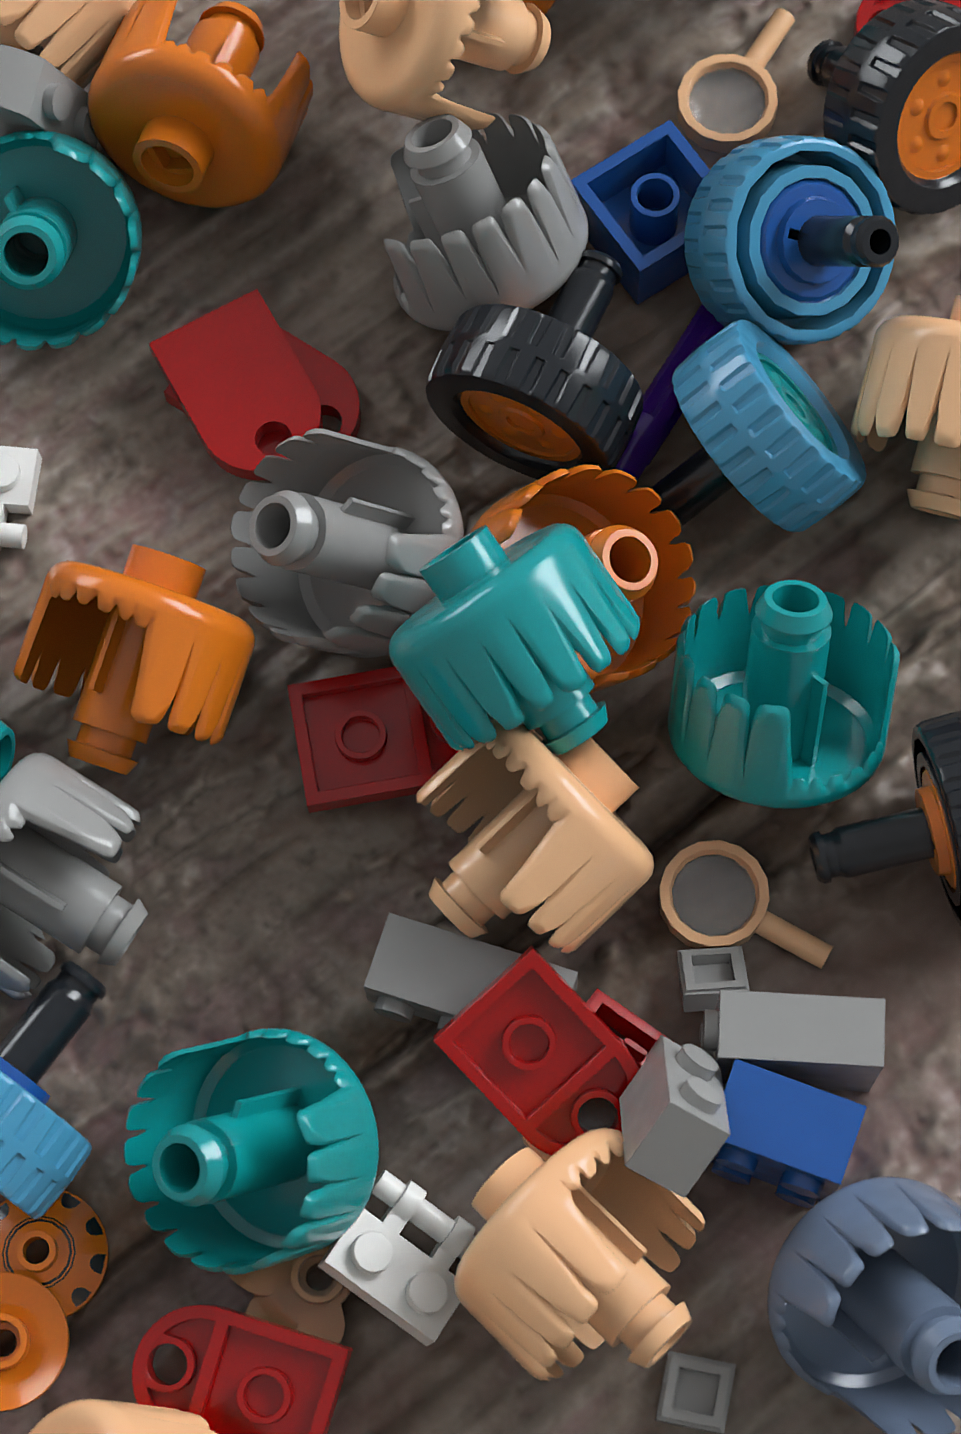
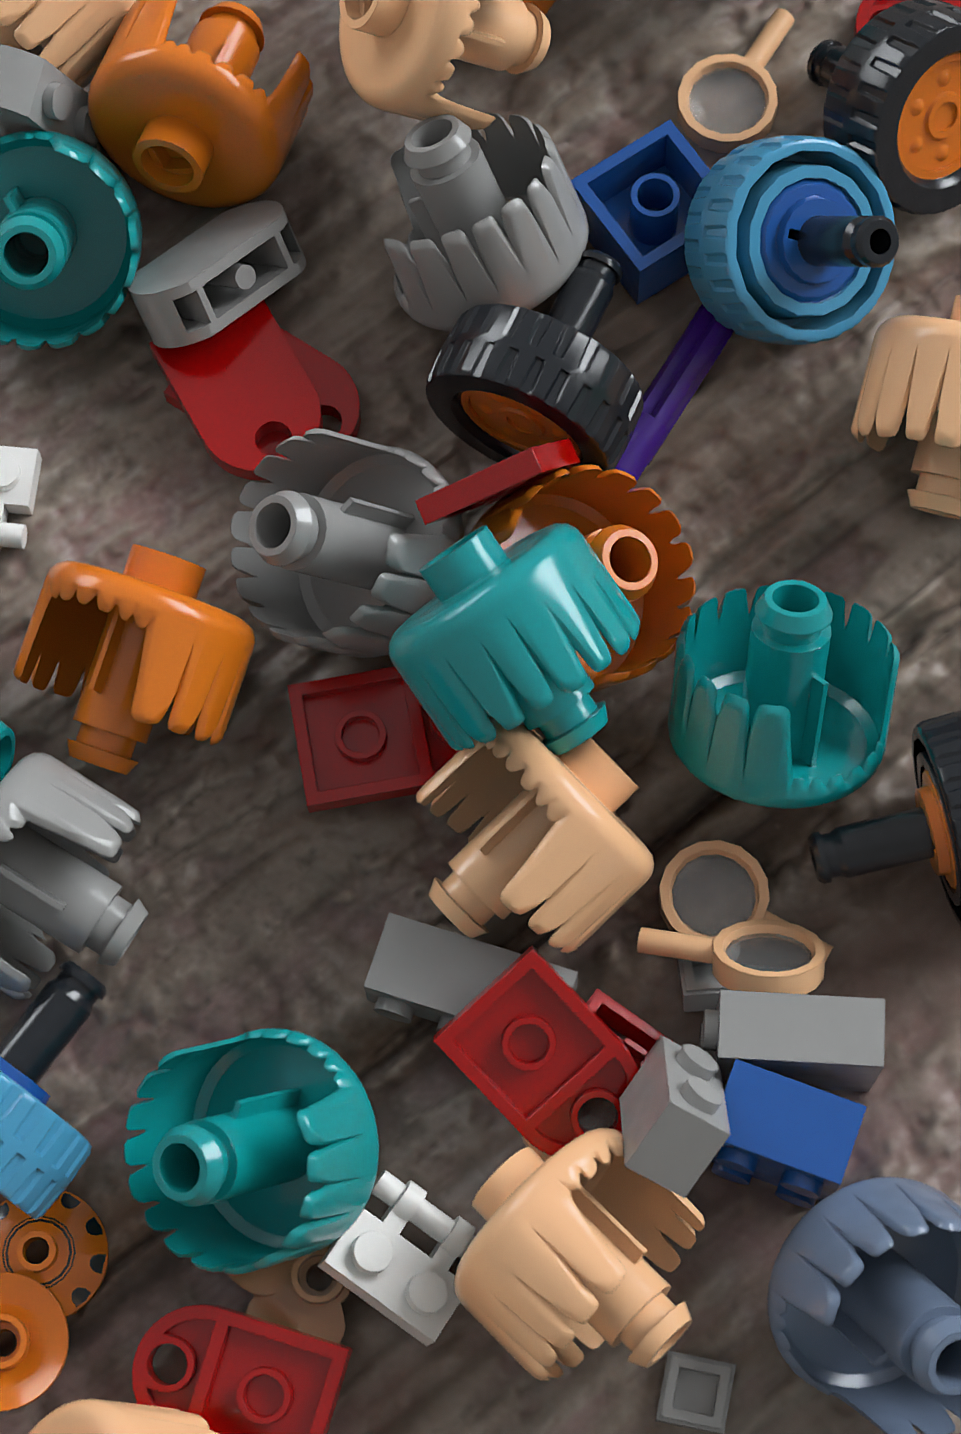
dark azure wheel [650,320,867,532] -> none
none -> light grey brick [127,200,306,348]
none -> red tile [415,438,581,525]
none -> light nougat piece [637,919,825,994]

